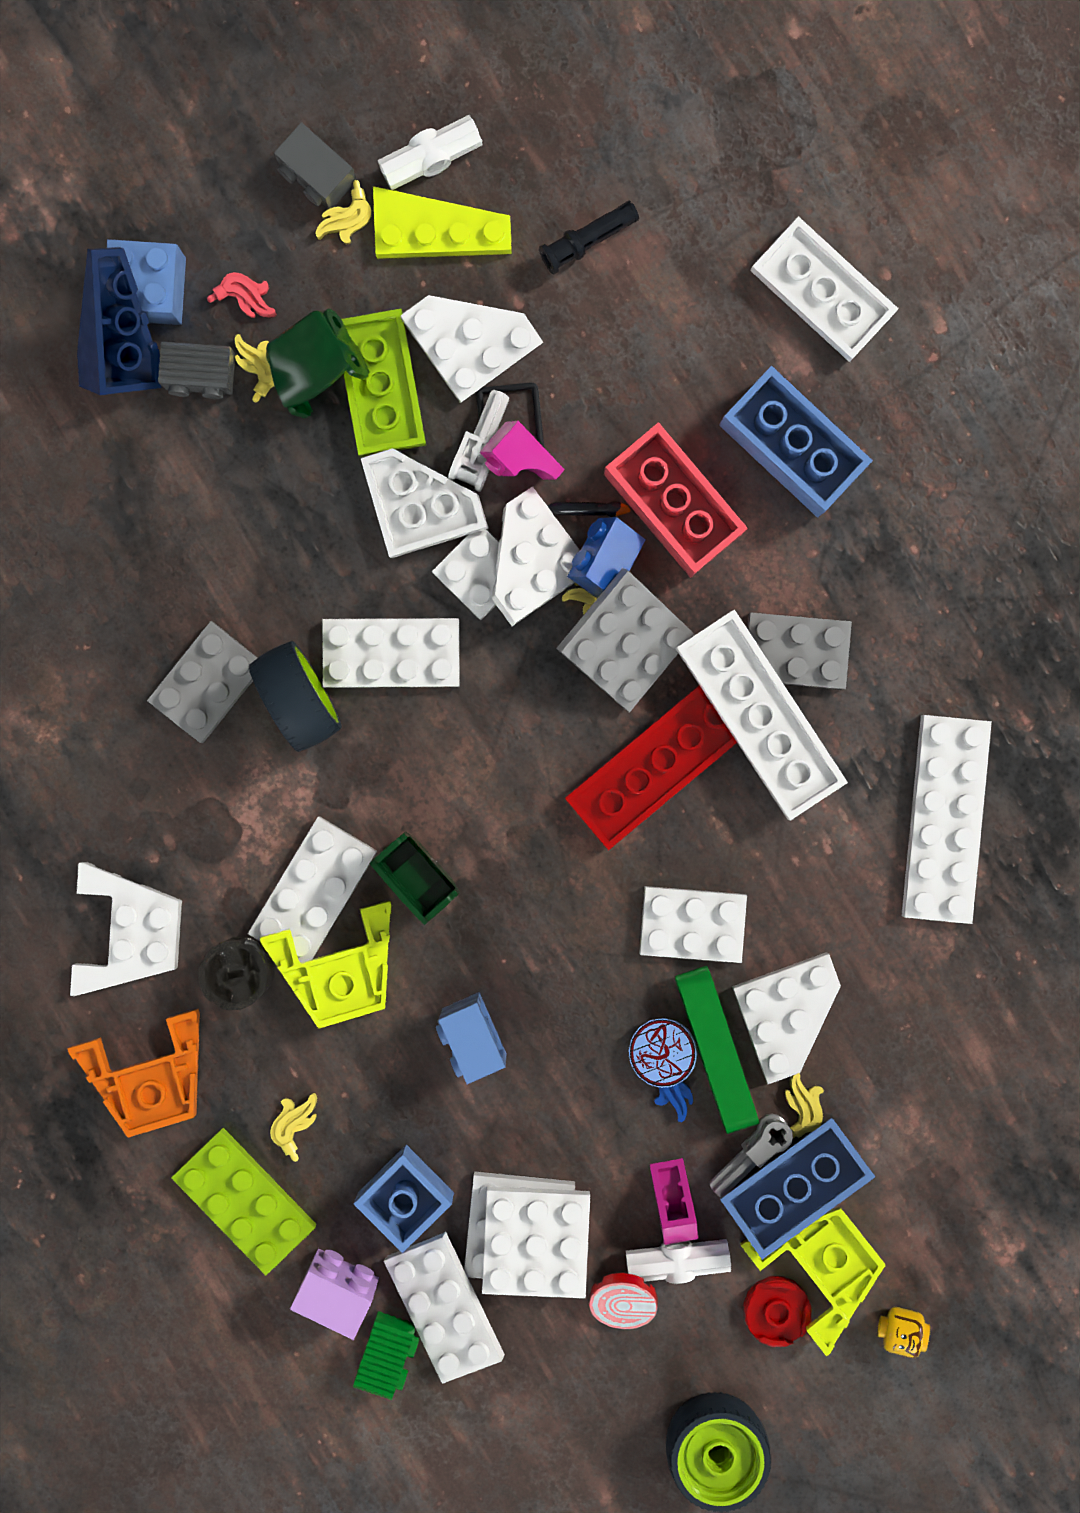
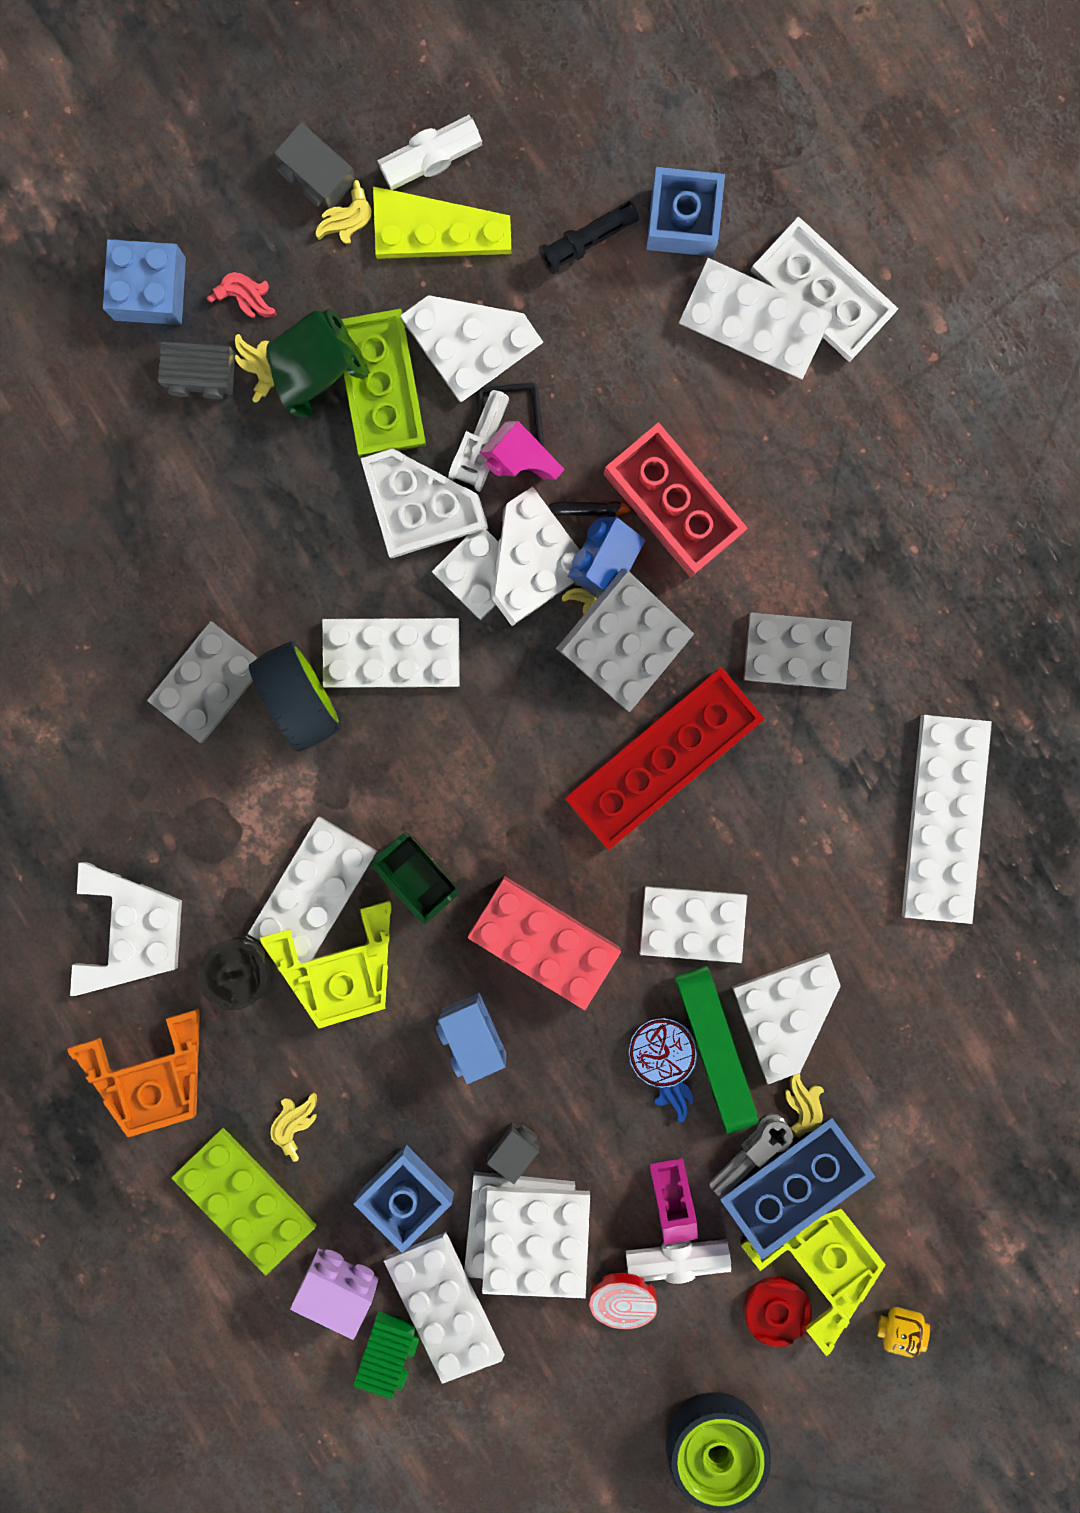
dark blue wedge [77,247,162,395] -> none
white plate [675,609,848,821] -> none
medium blue brick [719,366,873,518] -> none
none -> coral brick [467,876,621,1010]
none -> dark grey brick [487,1123,539,1184]
none -> medium blue brick [646,167,725,257]
none -> white plate [679,258,833,380]

